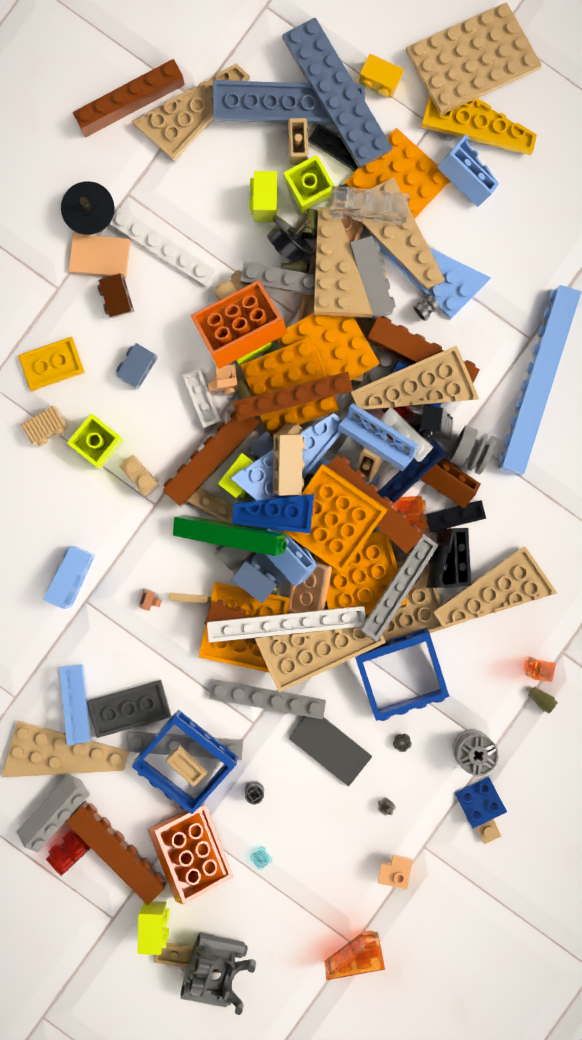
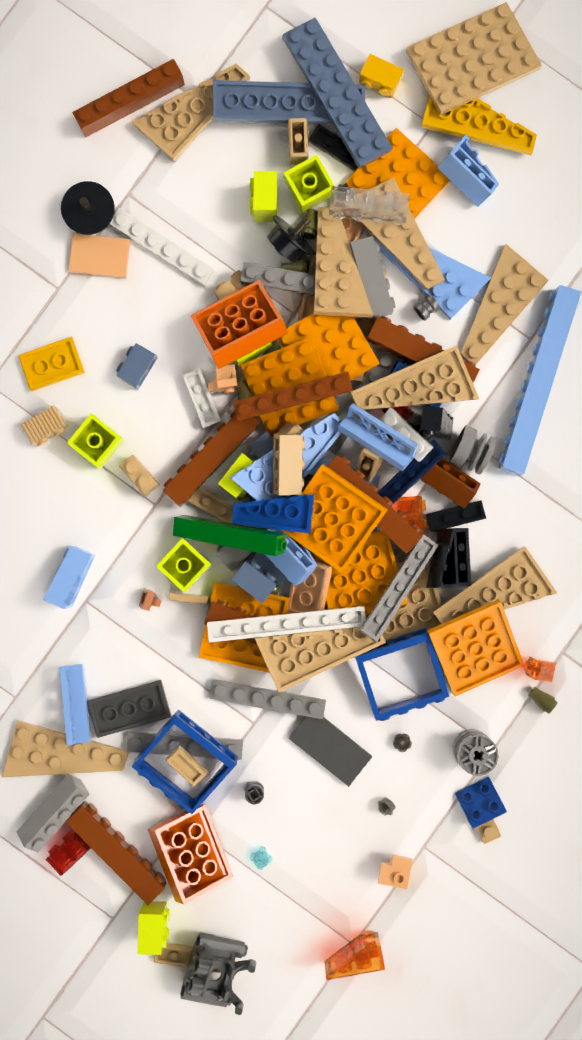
reddish brown brick [97,273,135,318] -> none
none -> neon yellow brick [156,538,212,593]
none -> light orange plate [427,599,525,697]
none -> tan wing [460,244,549,365]

